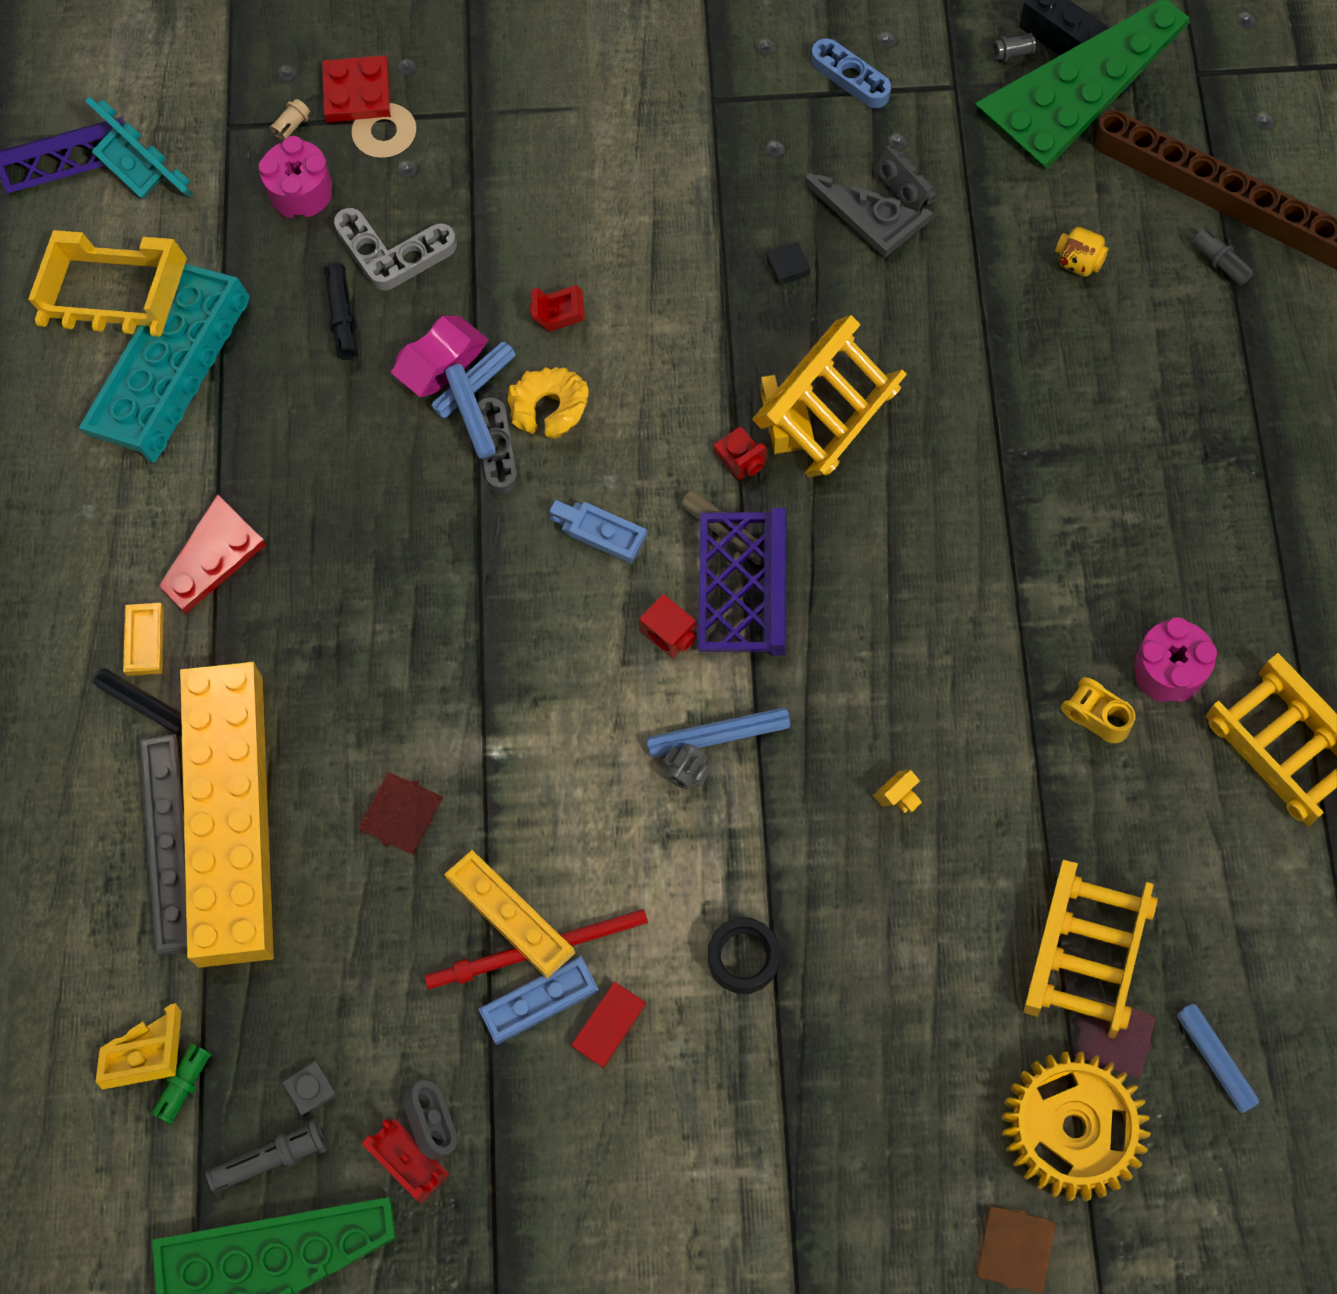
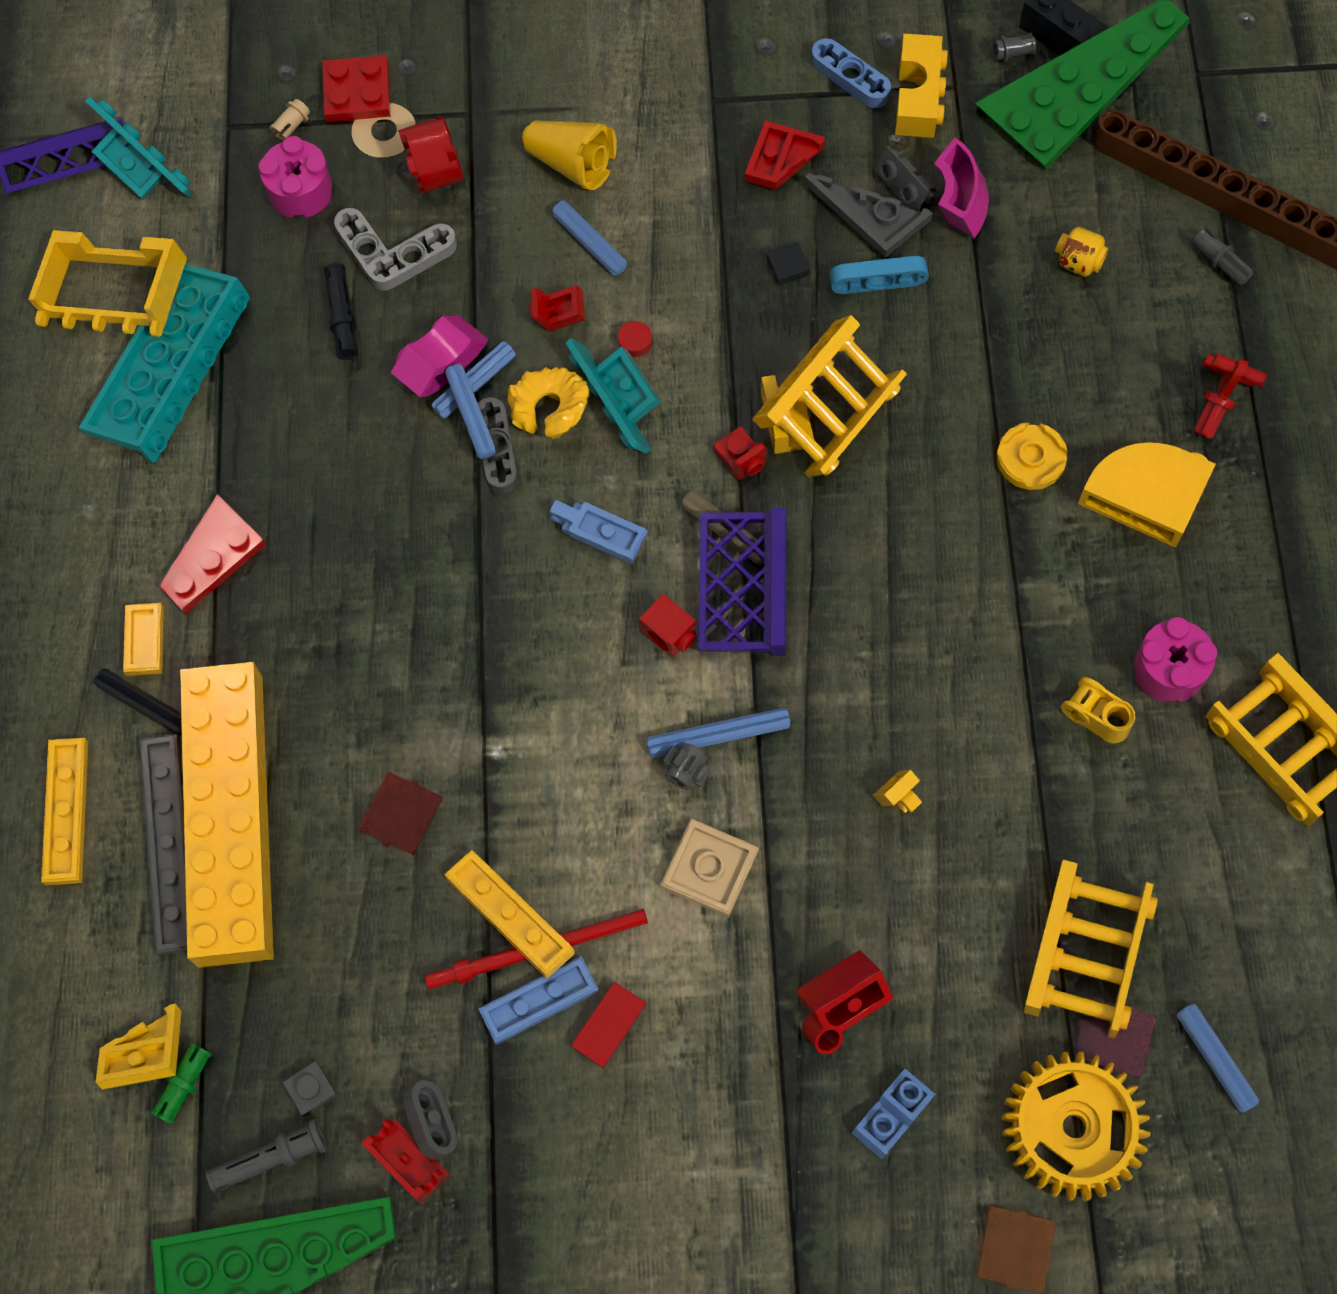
black tyre [708,918,780,994] -> none
none -> yellow tile [41,738,88,885]
none -> red brick [398,116,464,194]
none -> yellow cone [522,120,617,190]
none -> medium blue axle [552,200,627,276]
none -> teal bracket [565,338,661,454]
none -> red tile [618,321,652,357]
none -> tan tile [660,819,759,918]
none -> red wing [744,120,826,190]
none -> red hinge [795,950,894,1054]
none -> dark azure beam [829,256,929,294]
none -> medium blue slope [851,1069,935,1160]
none -> yellow arch [895,33,948,138]
none -> dark pink brick [934,137,989,238]
none -> yellow tile [996,423,1067,490]
none -> yellow brick [1078,443,1216,548]
none -> red axle [1194,352,1268,438]

